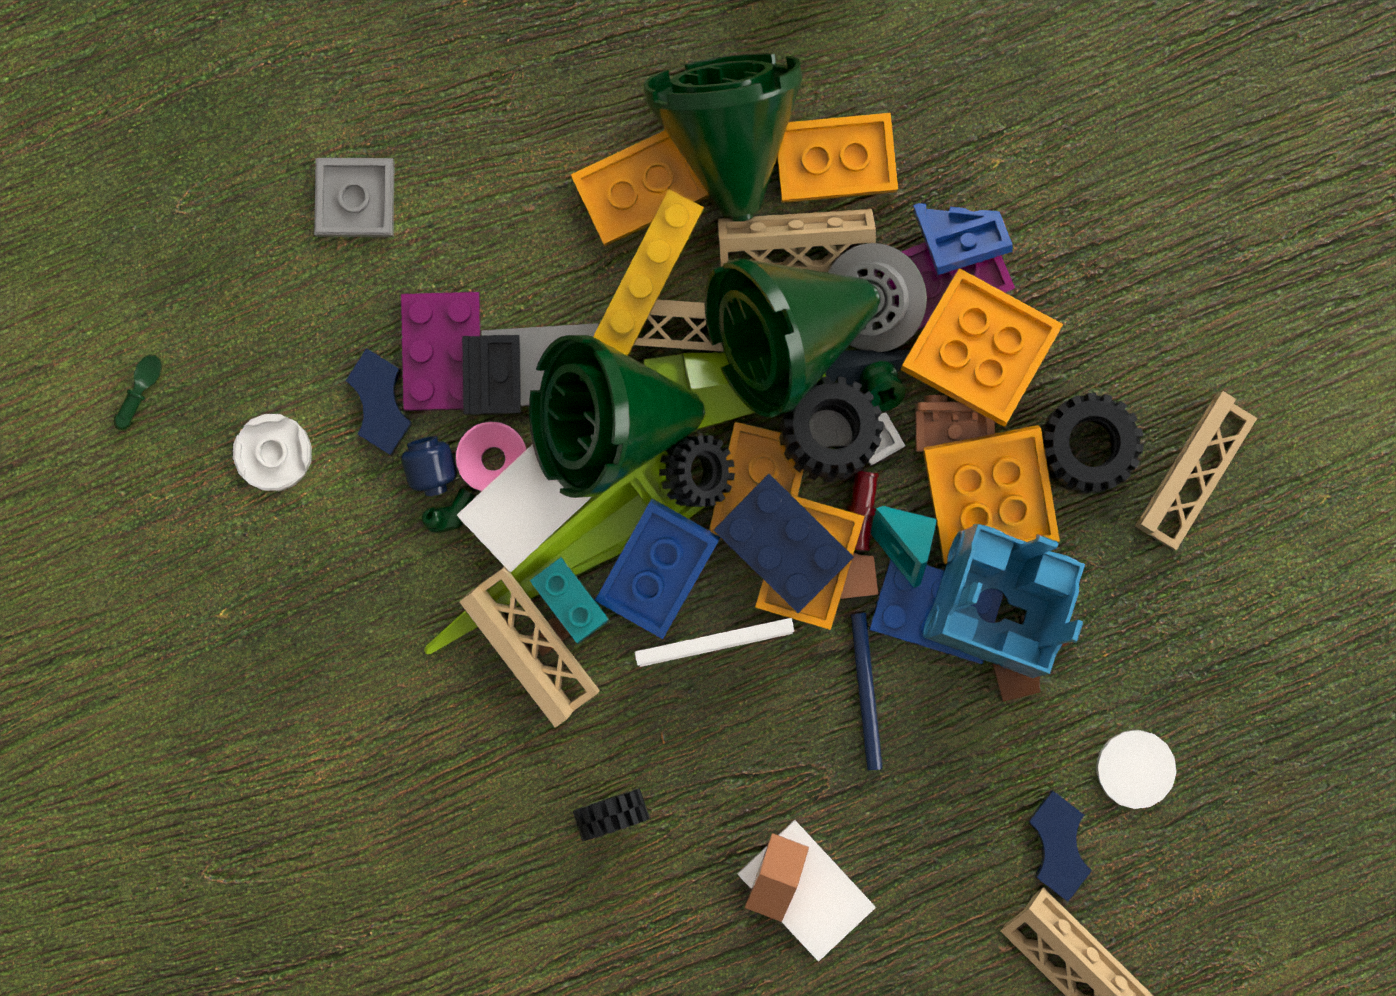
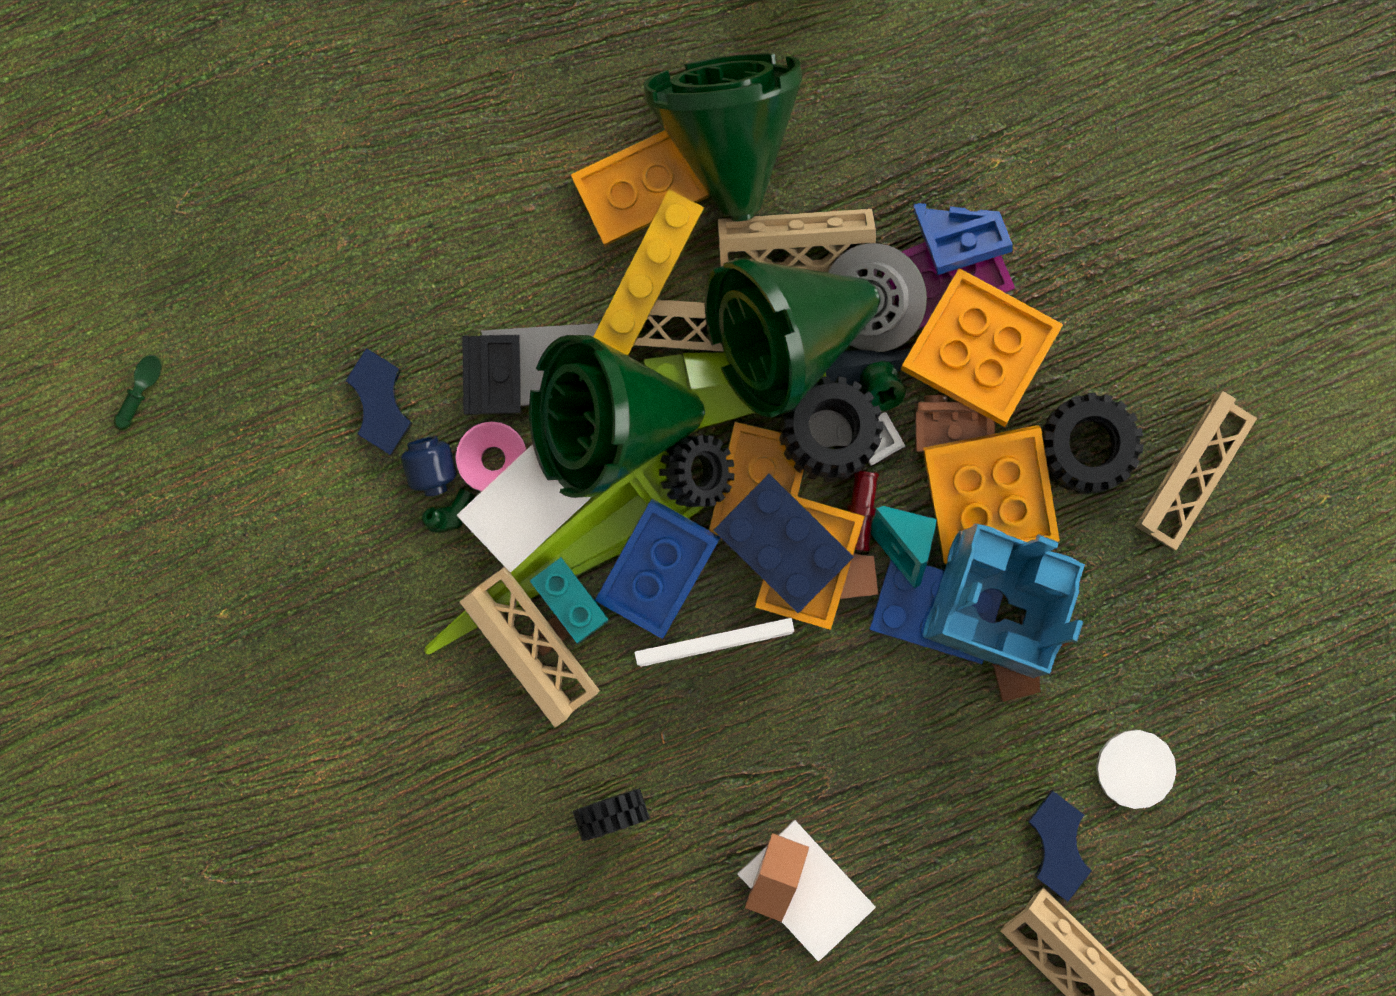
white tile [233,414,312,491] -> none
light grey tile [314,158,395,237] -> none
magenta plate [401,292,481,412] -> none
light orange plate [777,113,898,203] -> none
dark blue bar [850,613,883,771] -> none

